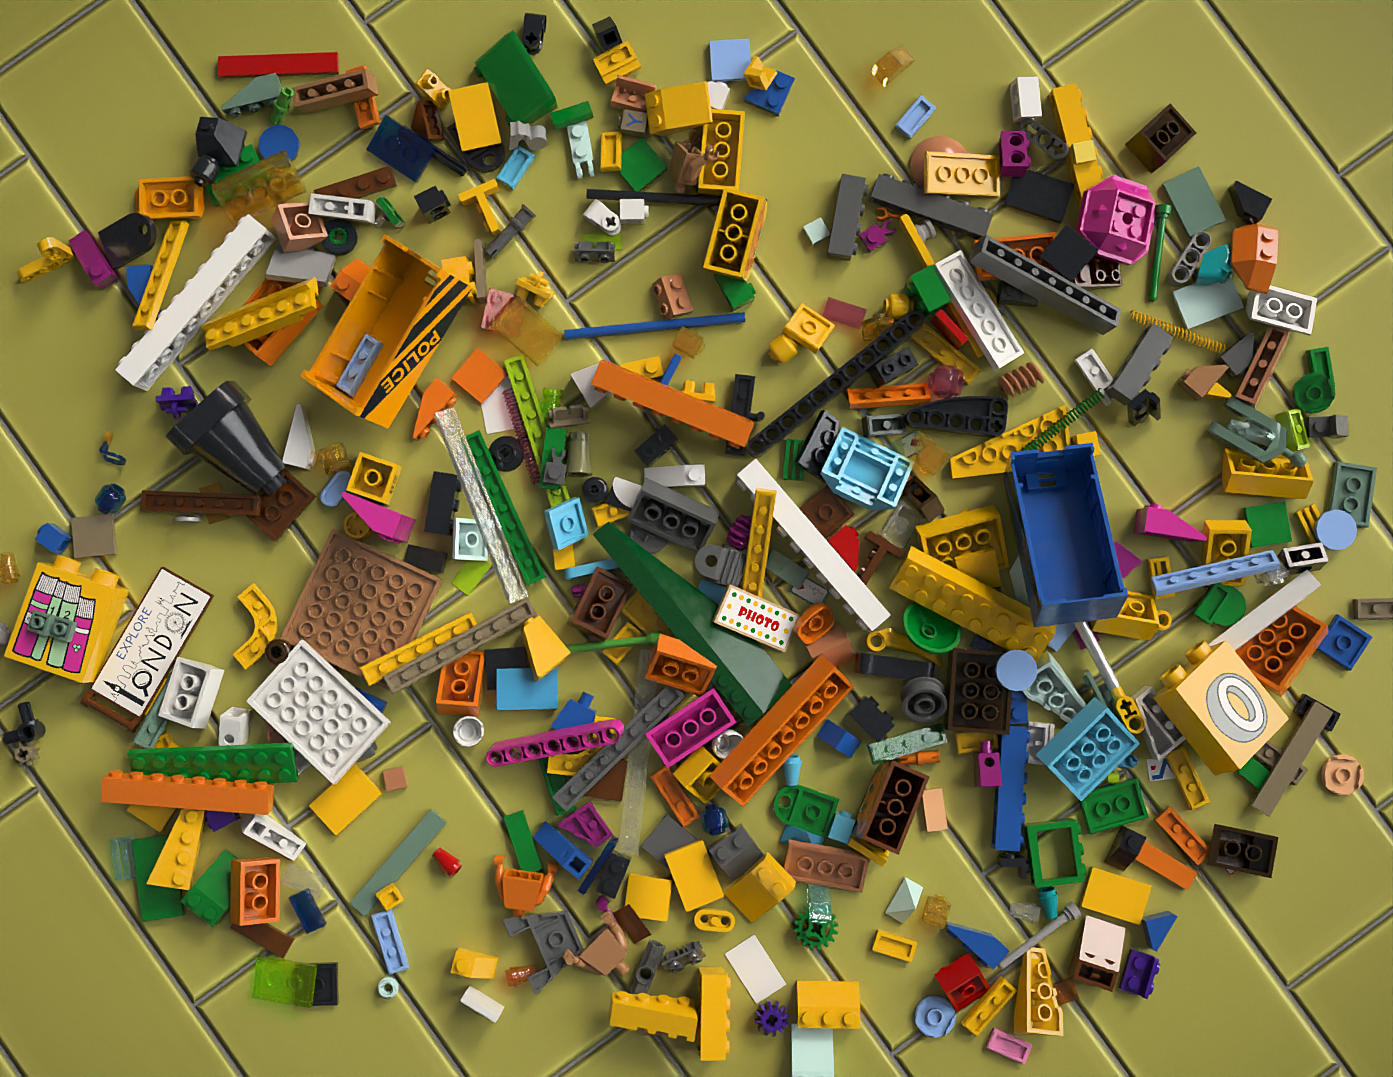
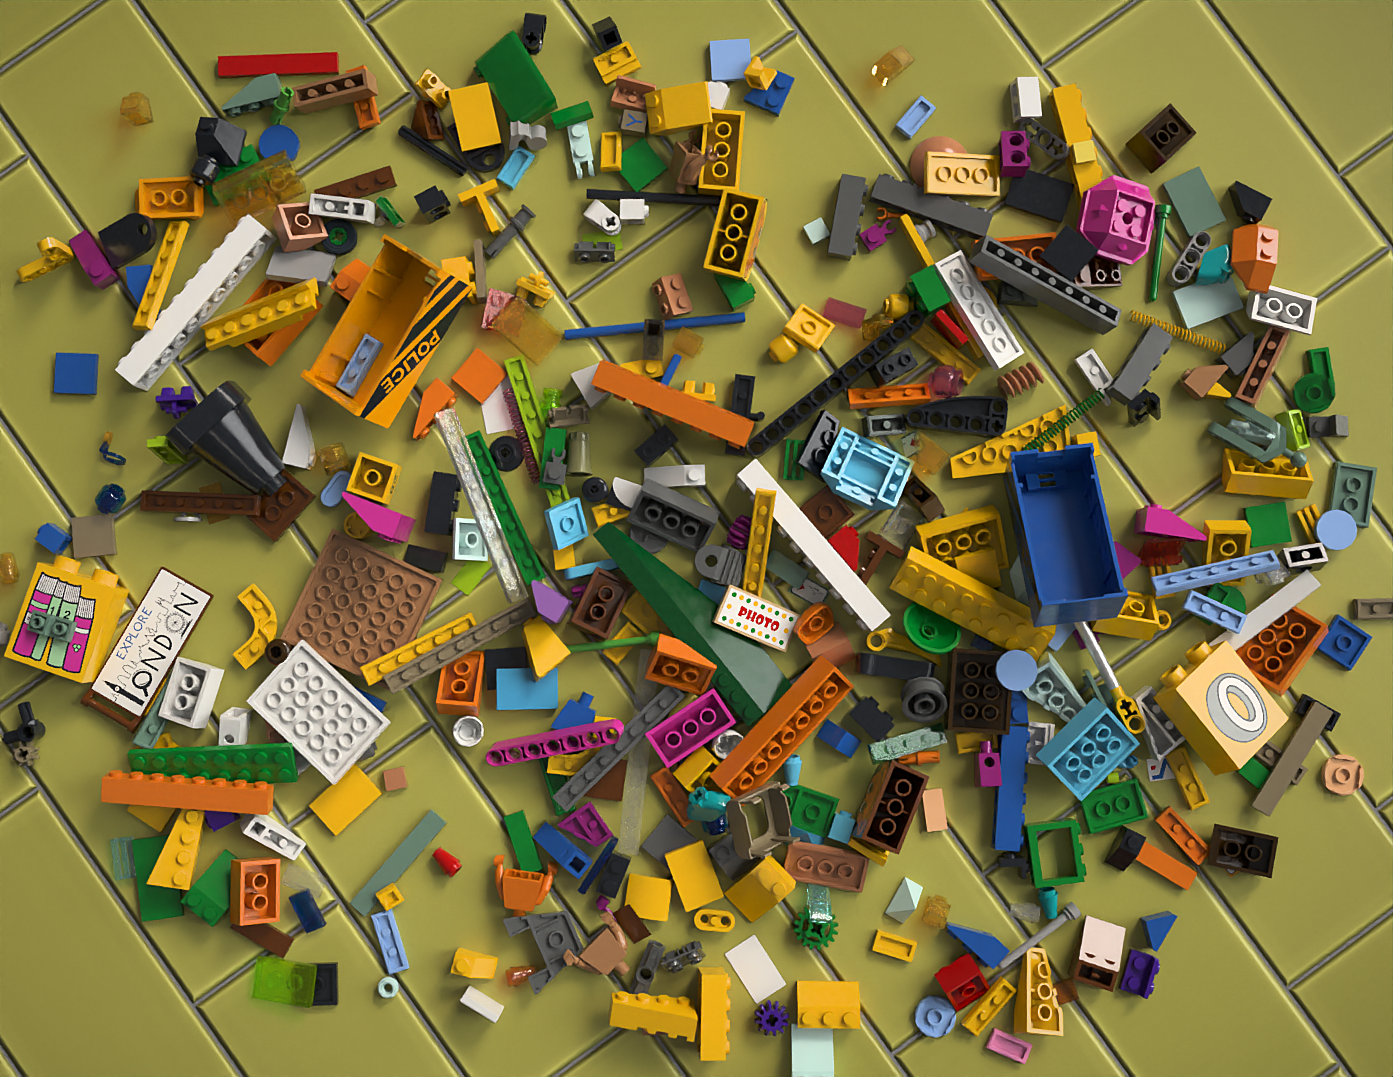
clear blue tile [366,115,437,183] -> none
yellow tile [1080,866,1152,925] -> none
none -> blue tile [54,352,99,395]
none -> clear yellow slope [120,92,154,126]
none -> lime plate [147,436,187,465]
none -> medium lavender slope [531,580,574,624]
none -> clear smoke slope [642,319,665,361]
none -> teal piece [687,787,731,822]
none -> dark tan piece [726,781,800,860]
none -> clear red hinge [1137,537,1187,567]
none -> light blue tile [1181,590,1247,634]

